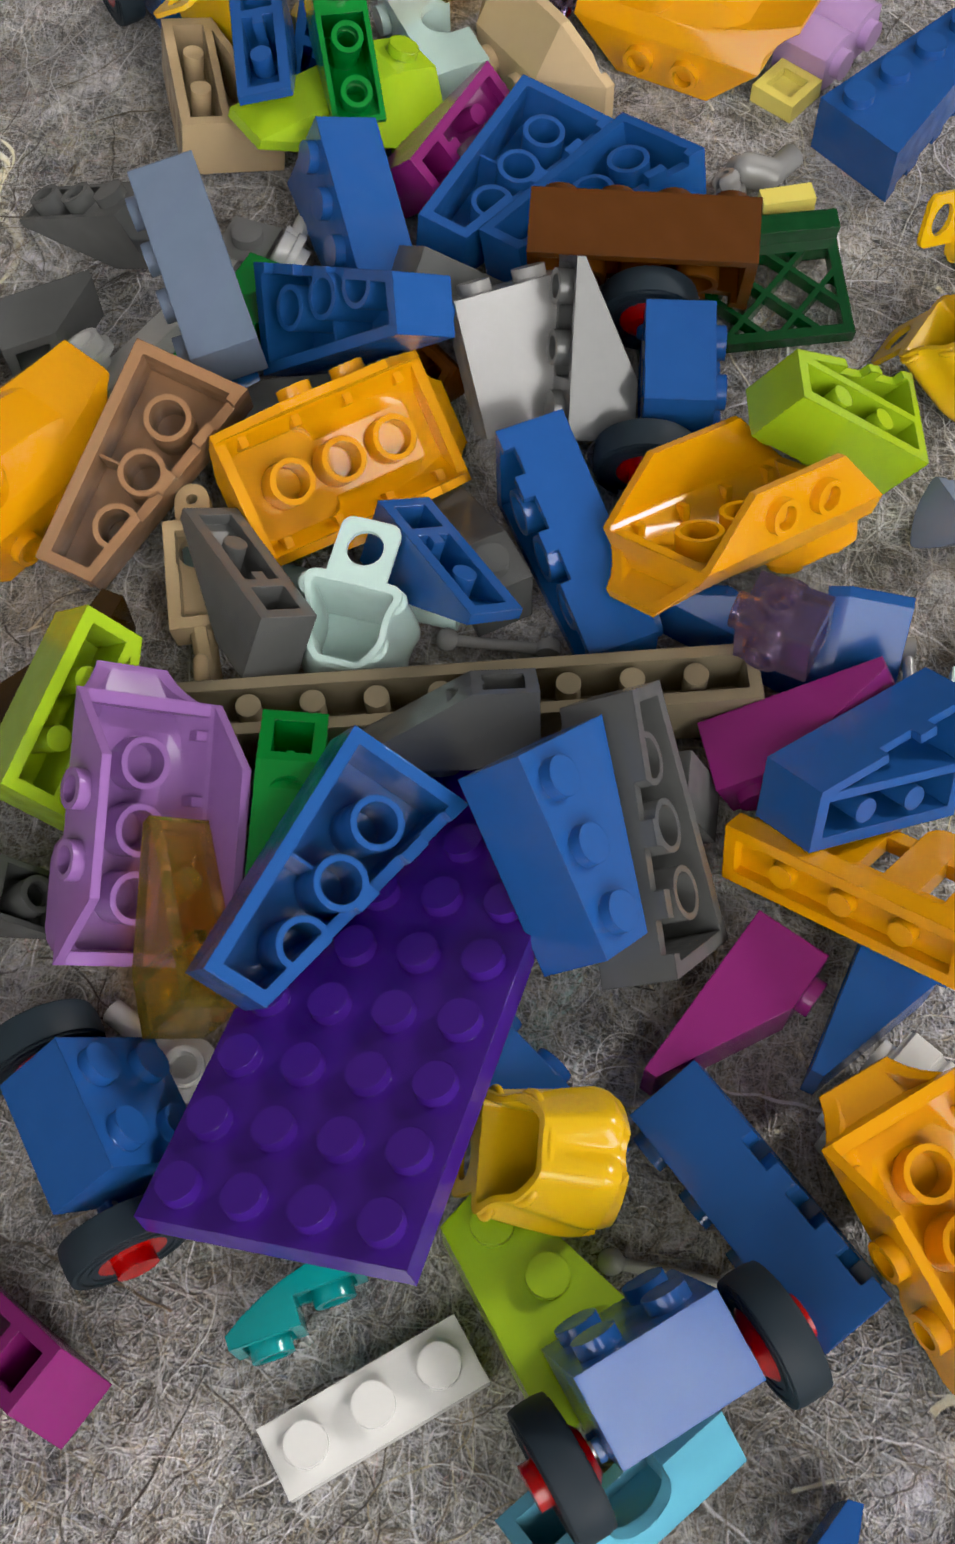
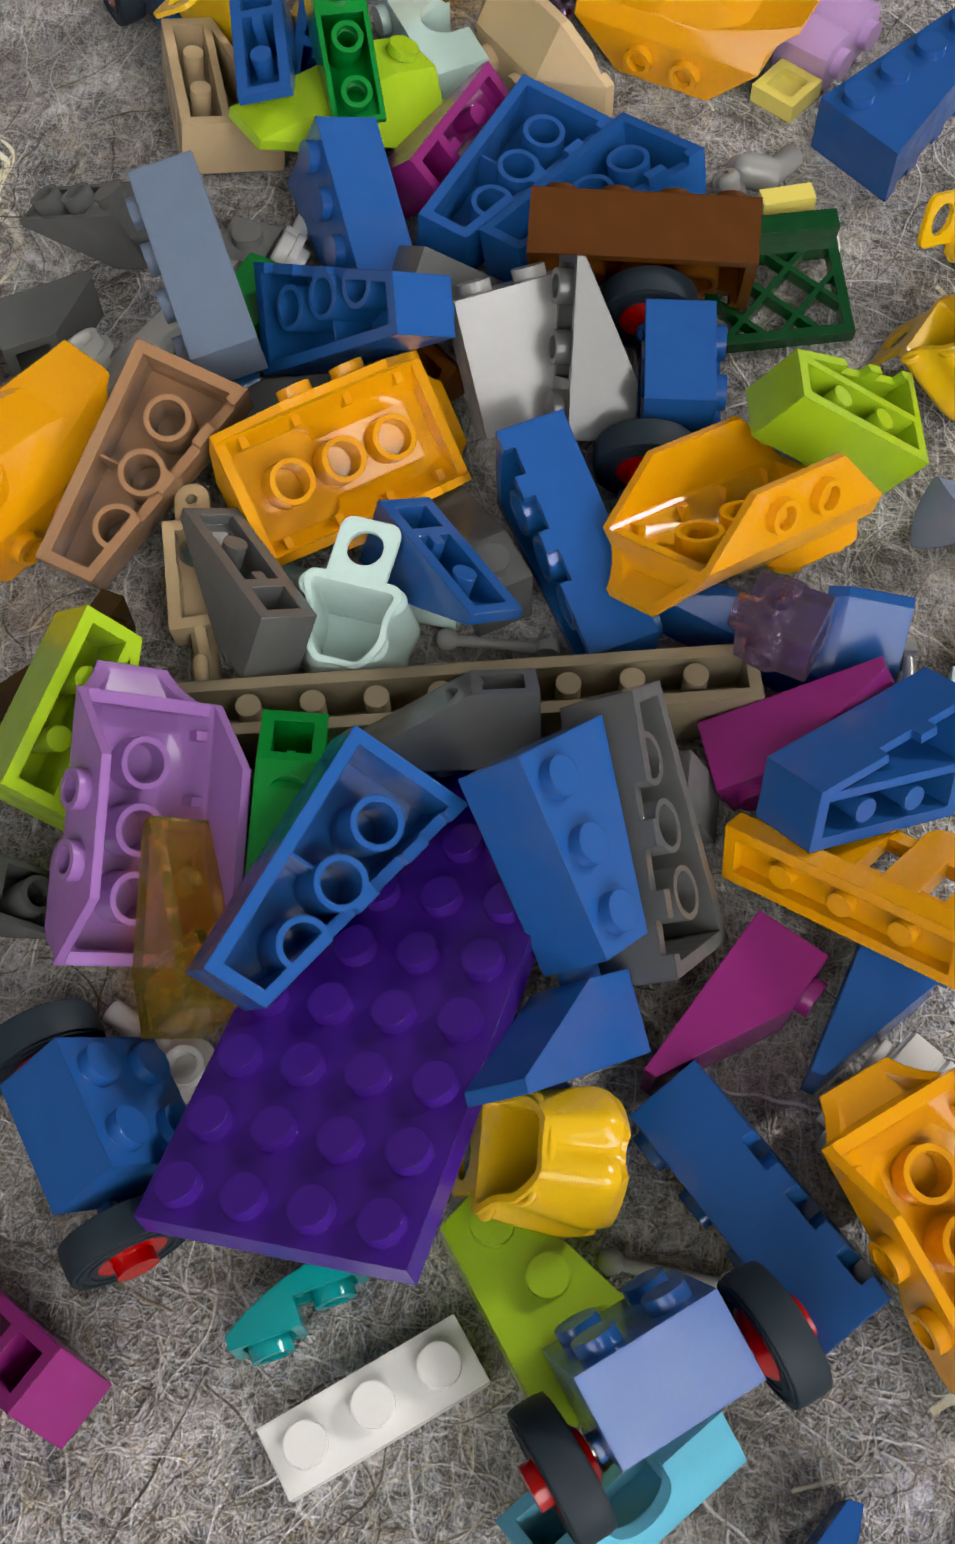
none -> blue slope [464,963,651,1108]

